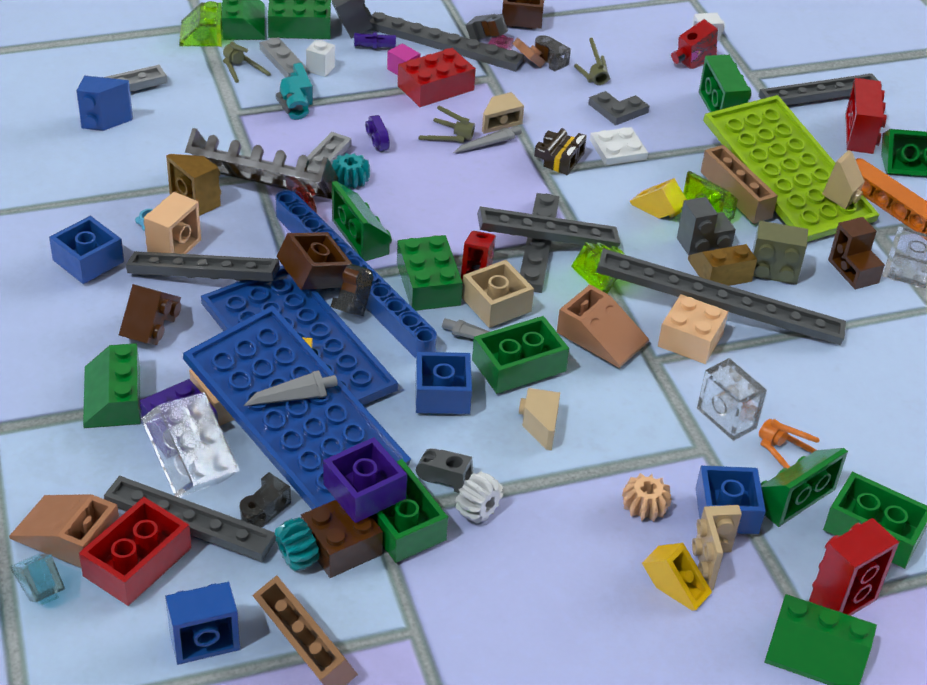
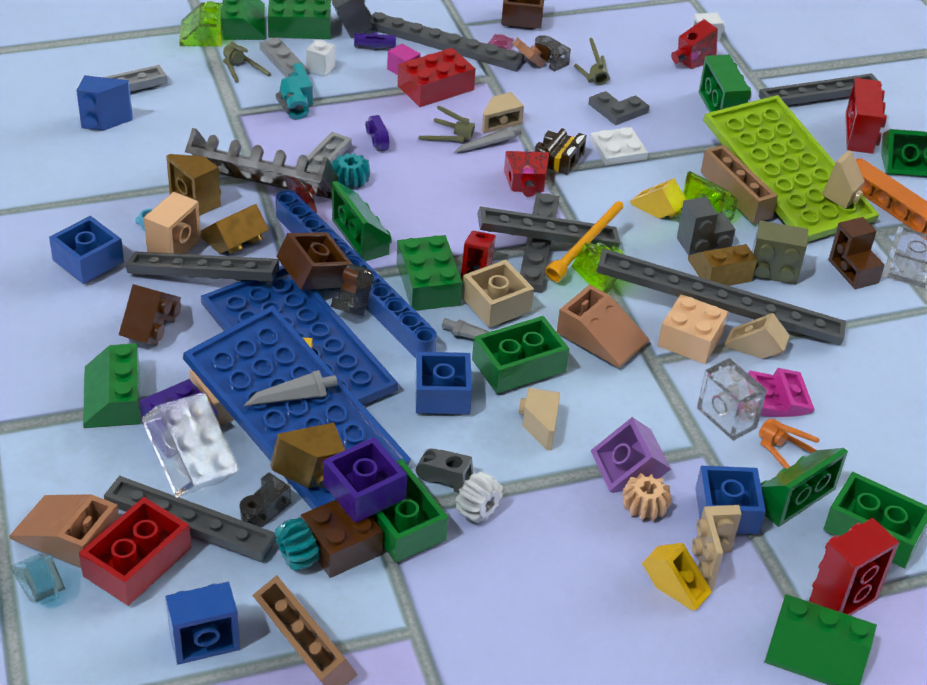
dark grey leg [465,14,508,40] -> none
none -> pearl gold slope [201,204,269,254]
none -> pearl gold slope [270,422,345,489]
none -> red torso [504,151,549,197]
none -> light orange piece [545,201,624,283]
none -> medium lavender slope [591,417,671,493]
none -> tan slope [725,313,790,359]
none -> dark pink slope [745,368,815,417]

